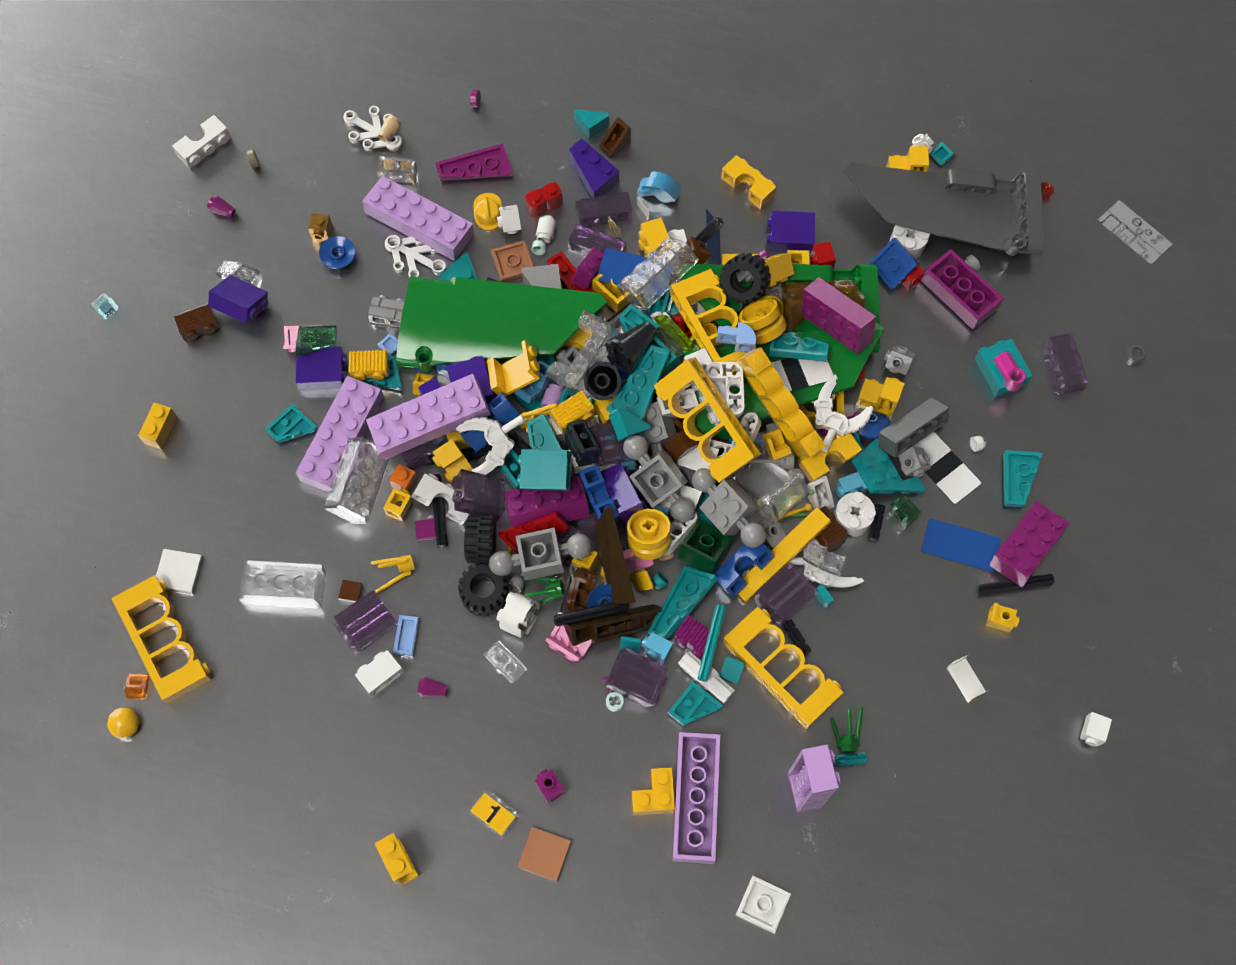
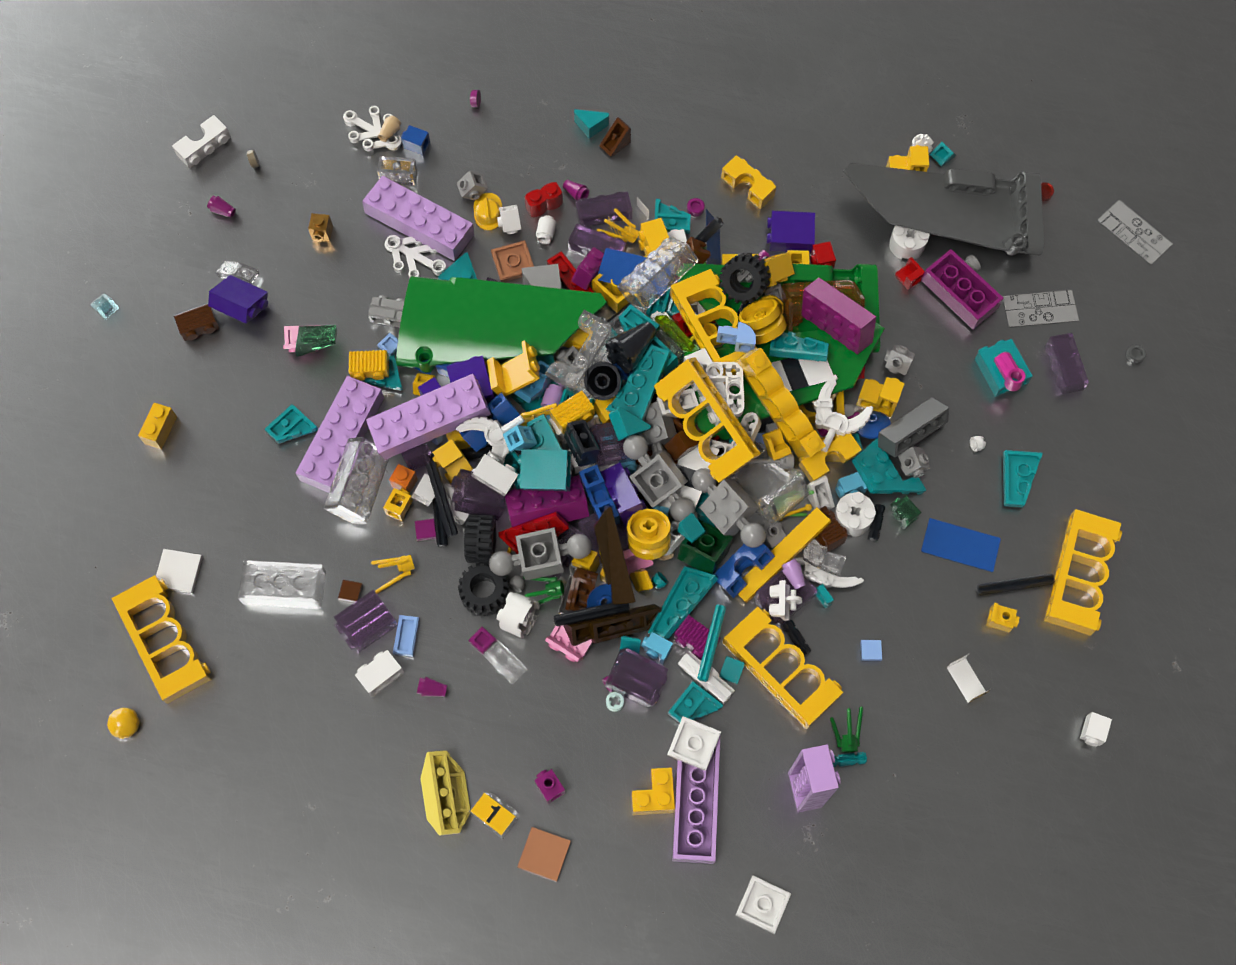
clear orange slope [124,674,149,699] -> none
dark purple brick [296,347,347,391] -> none
blue dish [319,236,355,269] -> none
yellow panel [374,833,419,887] -> none
magenta wing [435,143,513,181] -> none
light aqua hinge [531,239,546,255] -> none
dark purple wedge [569,138,619,204] -> none
dark azure brick [637,172,681,203] -> none
blue plate [869,238,920,290] -> none
white sticker [912,432,981,504] -> none
magenta brick [989,501,1070,588] -> none
none -> blue brick [401,125,430,156]
none -> light yellow wedge [420,751,471,836]
none -> black axle [426,462,458,537]
none -> light grey brick [457,171,488,200]
none -> magenta tile [468,627,497,655]
none -> white brick [471,454,518,496]
none -> medium azure brick [503,425,537,452]
none -> magenta cone [563,179,589,202]
none -> yellow plant [597,208,639,244]
none -> teal wing [655,199,691,234]
none -> white tile [667,716,721,771]
none -> teal slope [677,513,705,543]
none -> magenta tile [687,198,705,217]
none -> white hips [769,580,802,621]
none -> lavender cone [782,559,806,590]
none -> light blue tile [860,640,882,661]
none -> light grey sticker [1002,290,1079,327]
none -> yellow fence [1044,509,1122,636]

